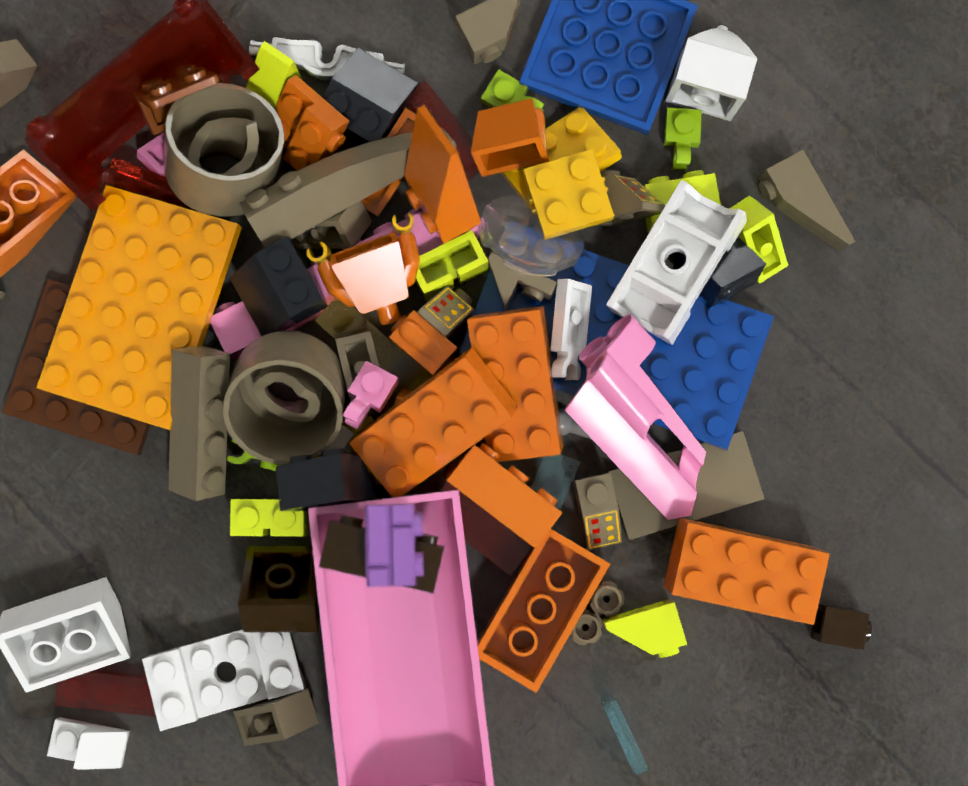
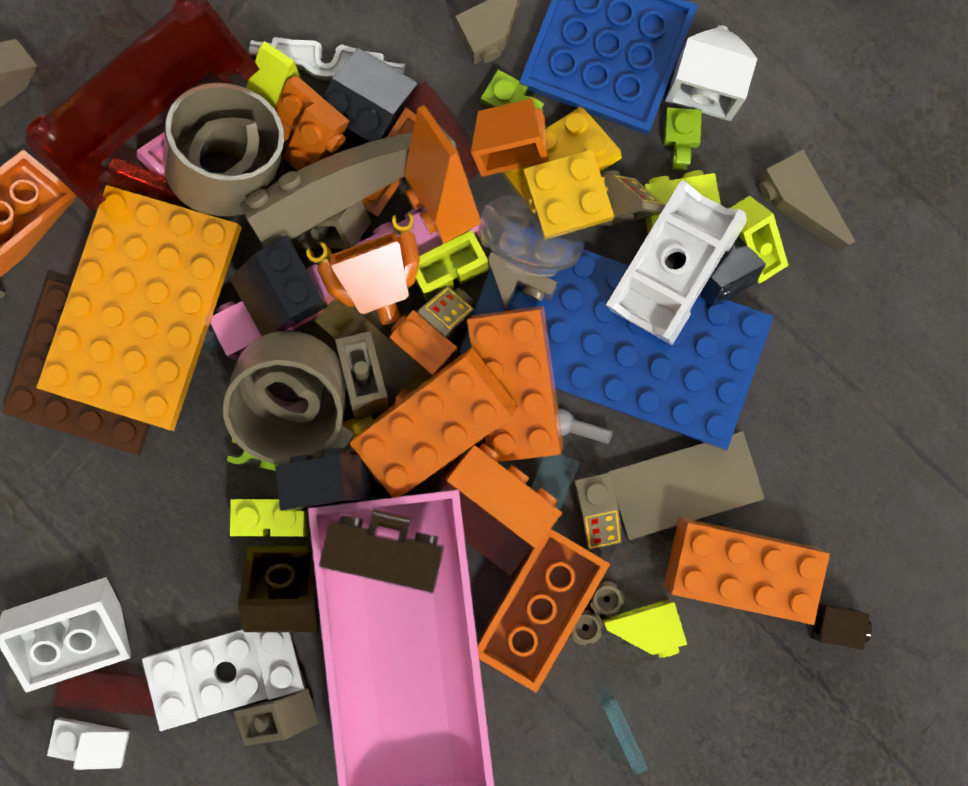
dark orange bracket [134,64,219,135] -> none
dark tan brick [168,346,230,501] -> none
bright pink plate [343,361,399,430] -> none
medium lavender brick [365,504,424,587] -> none
white plate [550,279,592,380] -> none
bright pink panel [565,314,706,520] -> none

